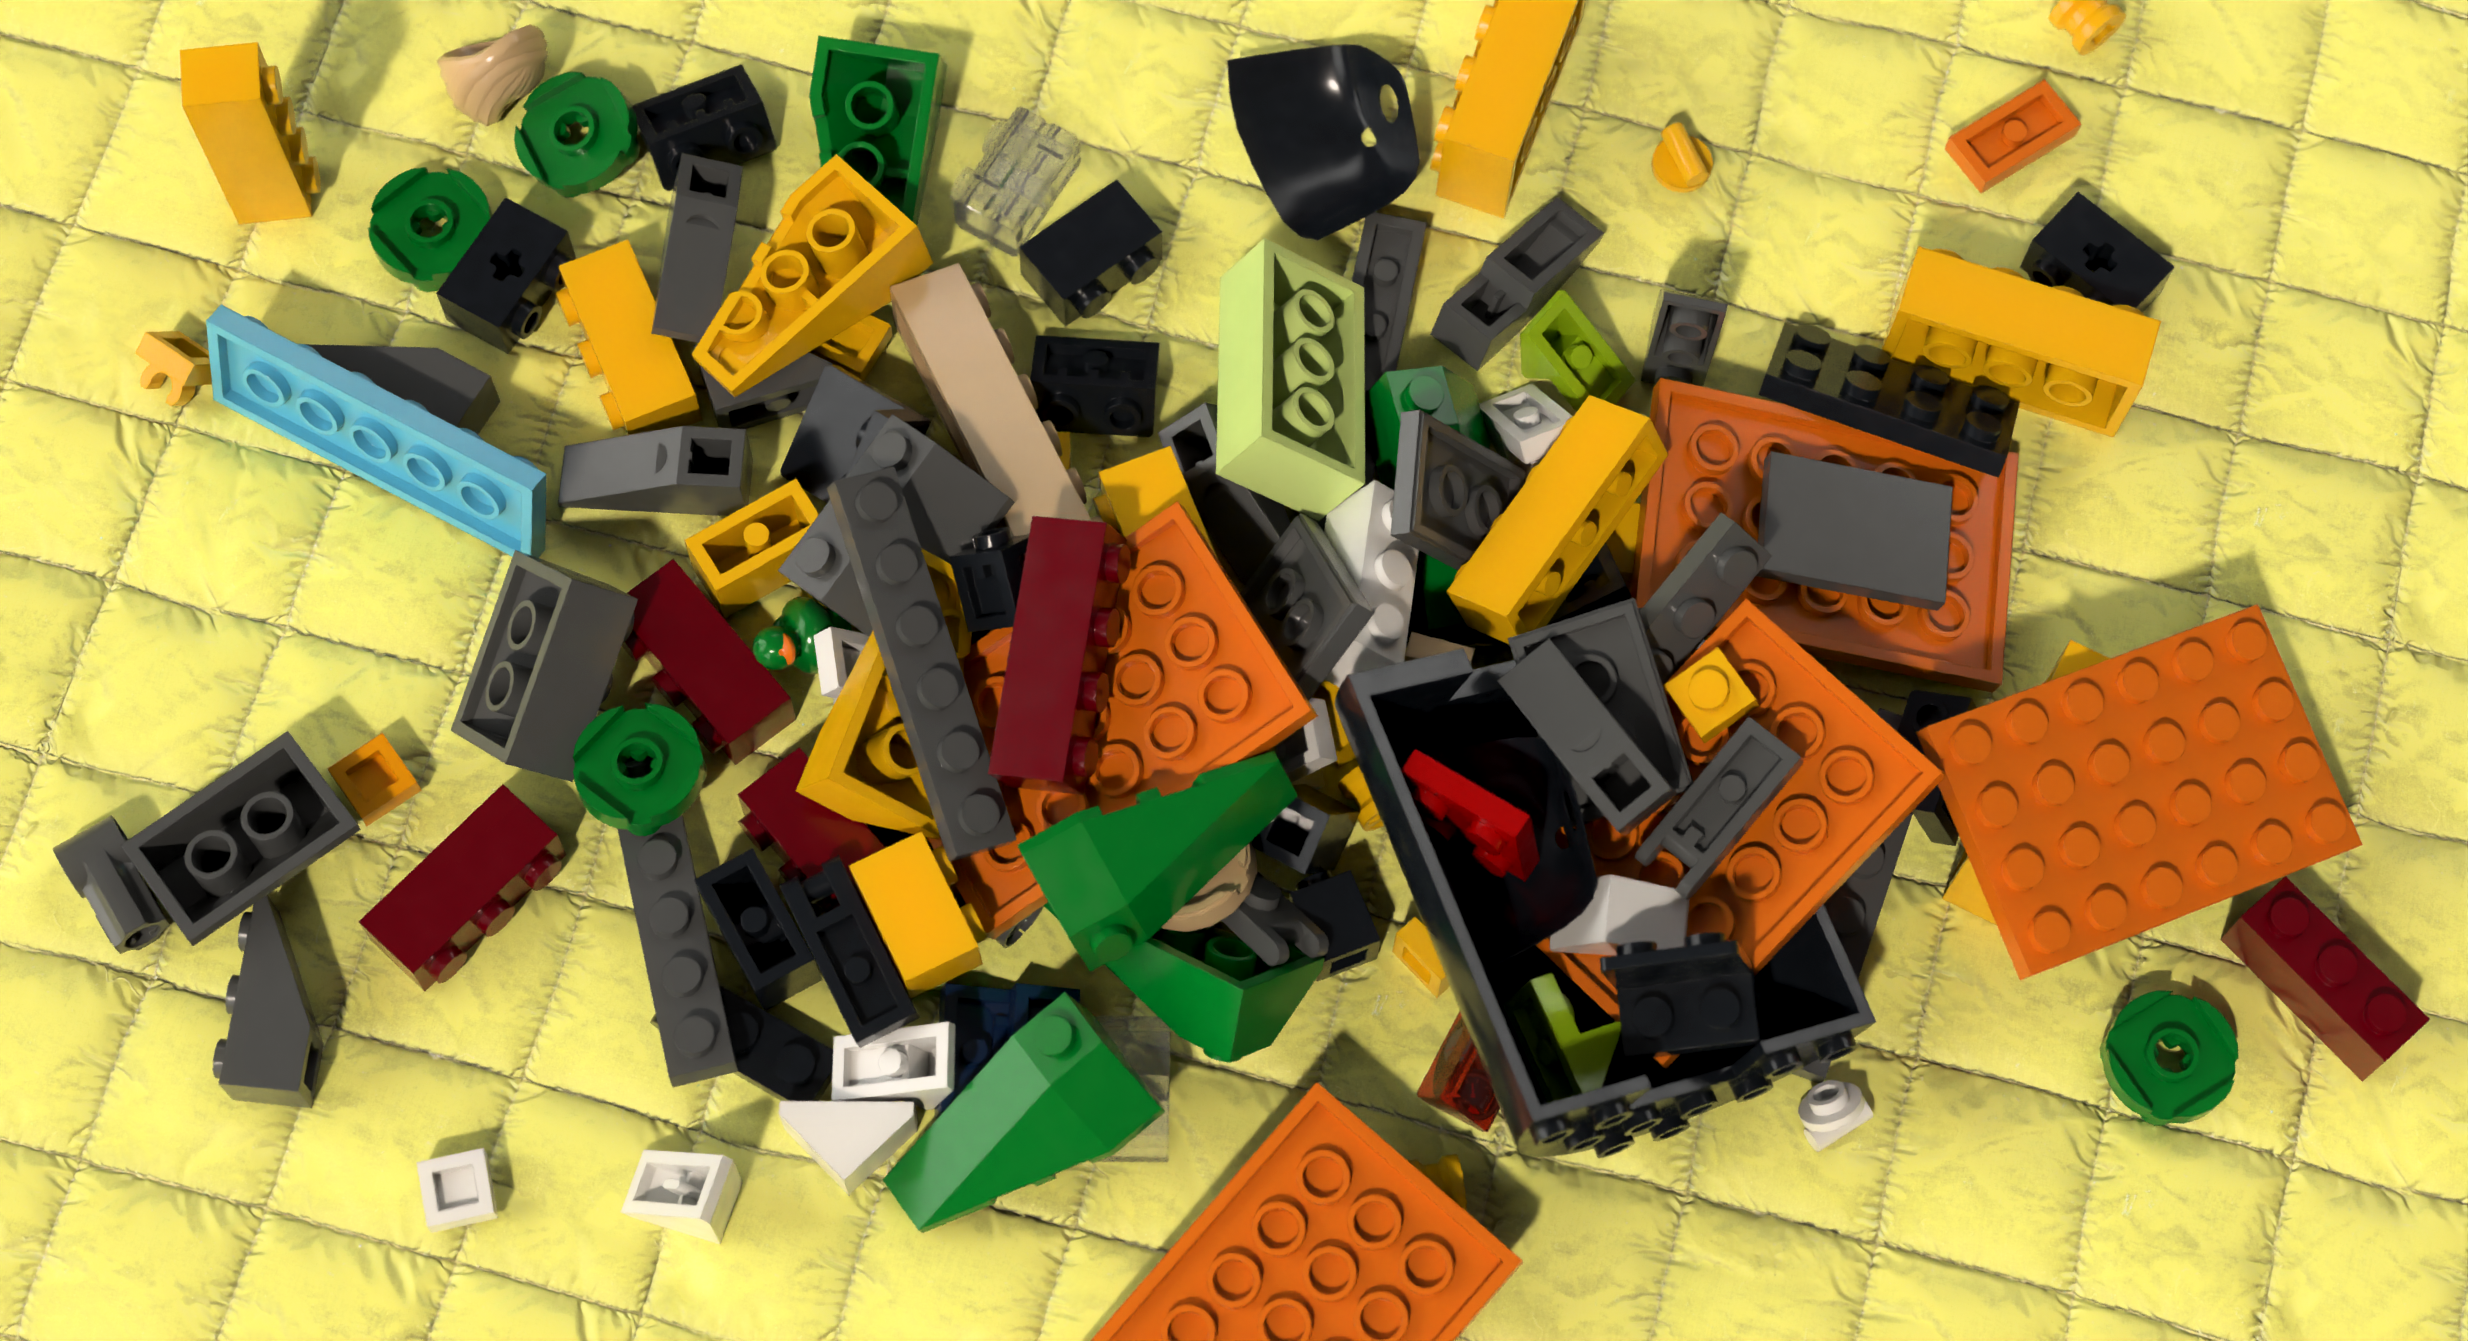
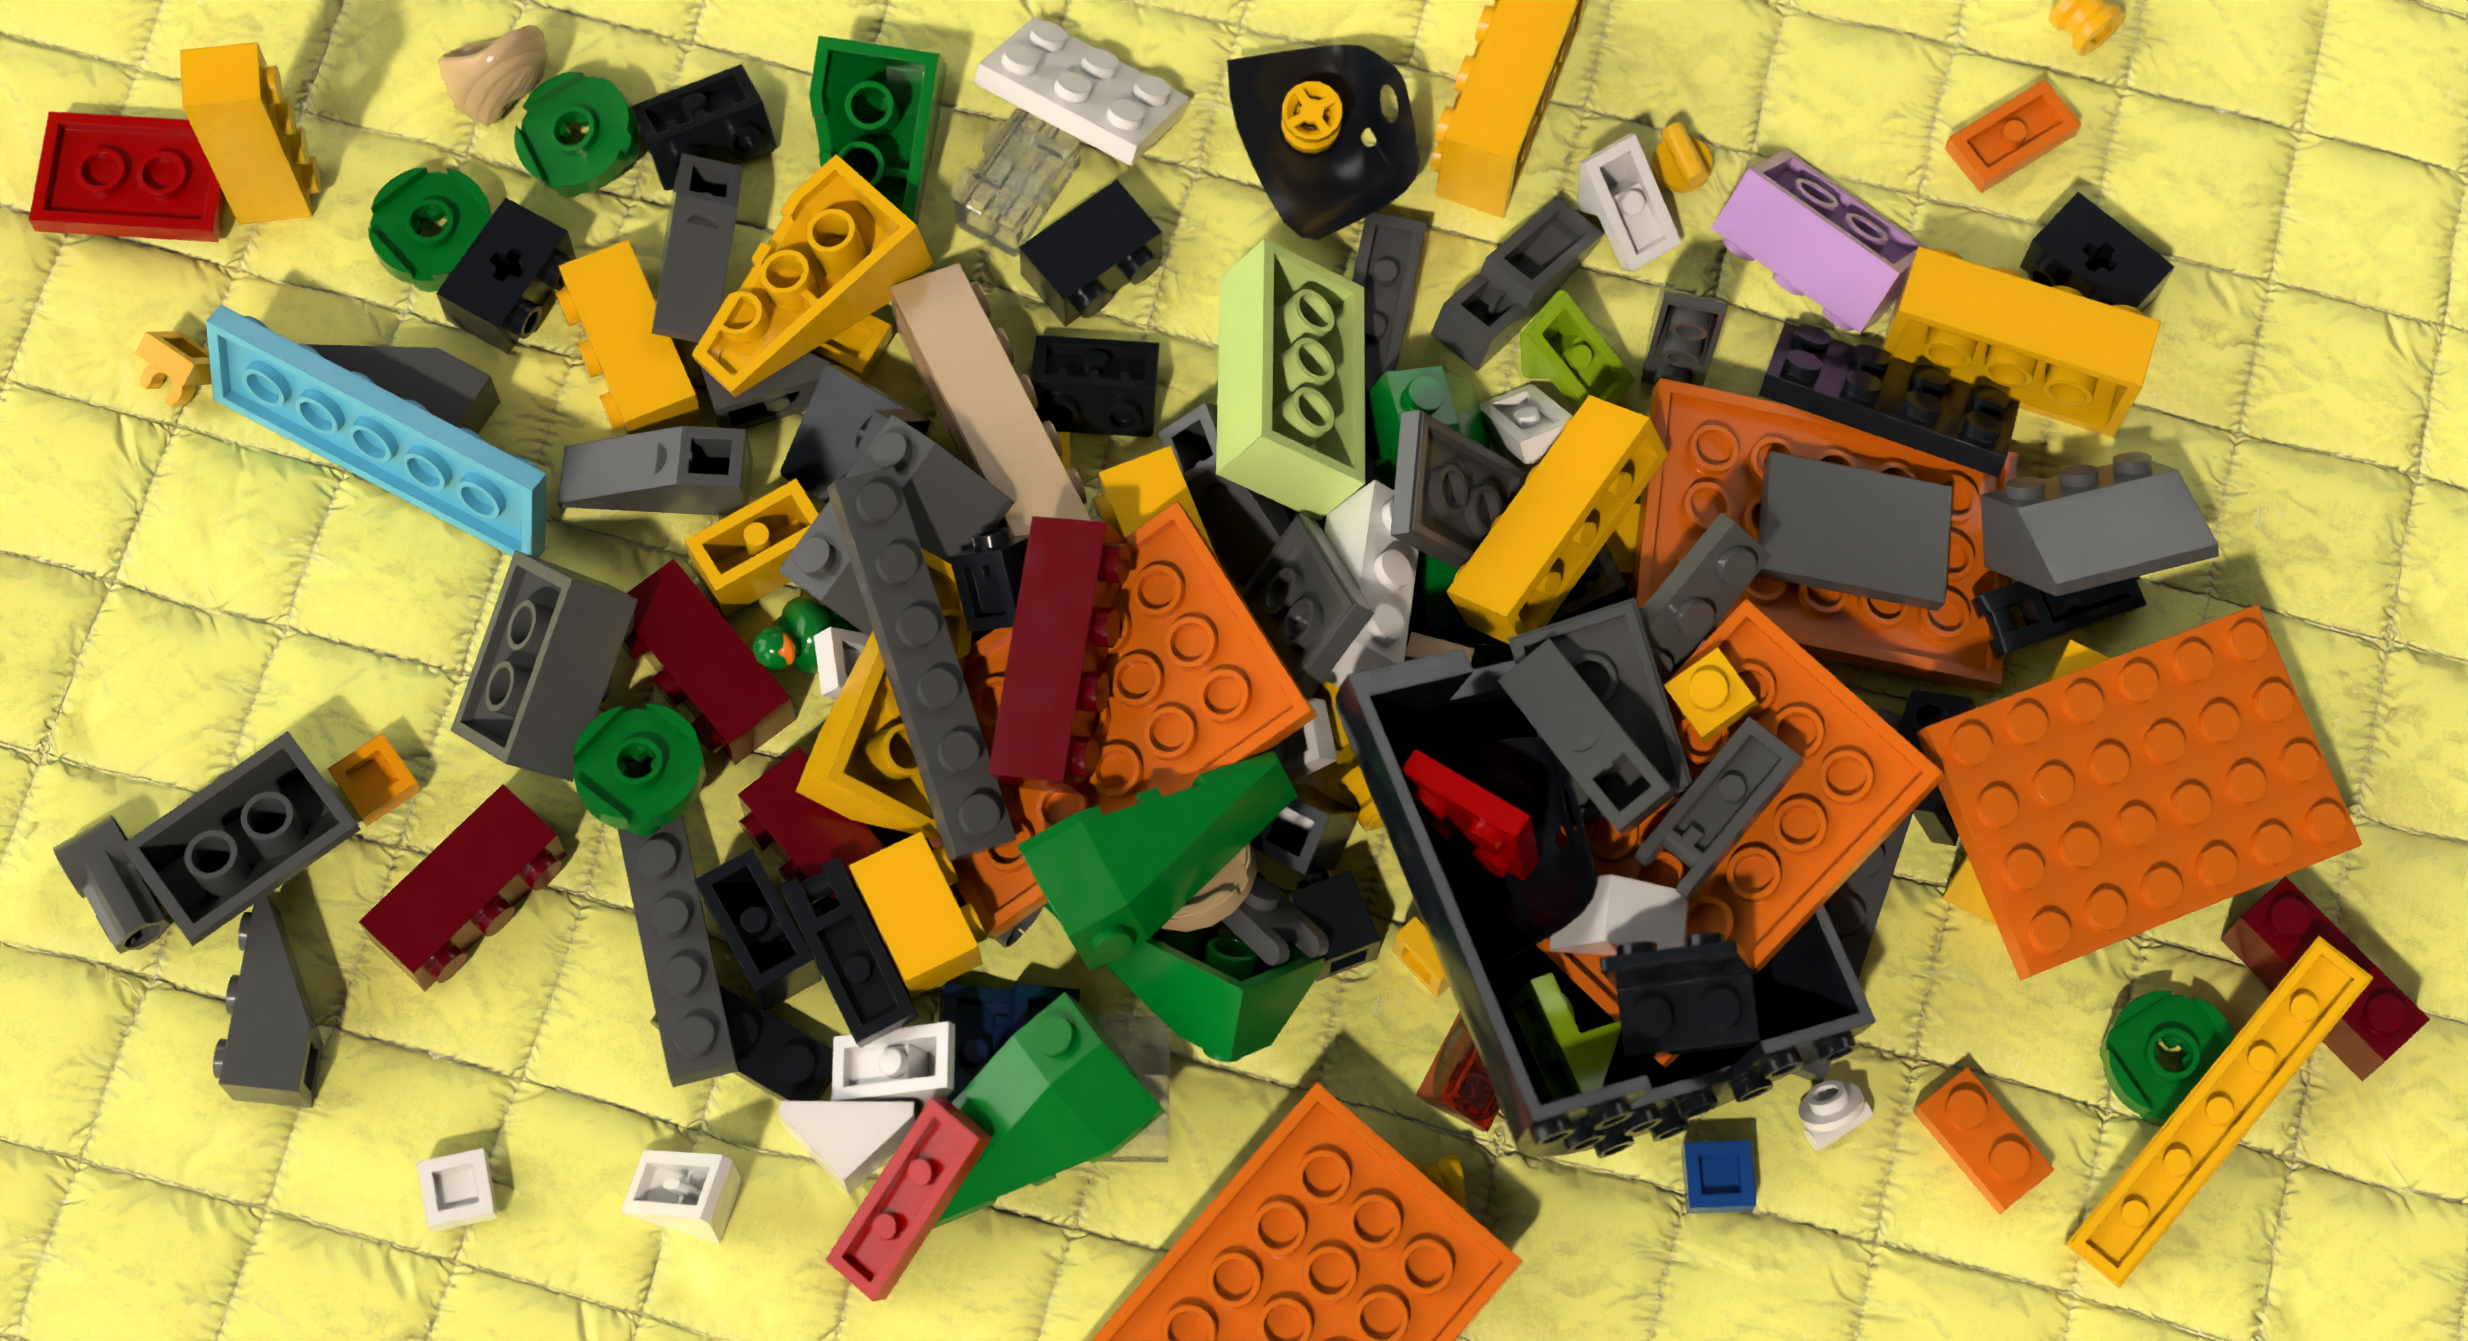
none -> red plate [29,111,226,243]
none -> plate [825,1096,992,1302]
none -> white plate [973,17,1189,166]
none -> yellow wheel [1281,81,1342,153]
none -> white slope [1577,133,1682,272]
none -> blue plate [1681,1140,1756,1214]
none -> lavender slope [1711,149,1931,333]
none -> orange plate [1913,1067,2055,1215]
none -> black plate [1971,577,2147,660]
none -> dark grey slope [1981,452,2219,596]
none -> yellow tile [2066,936,2374,1289]

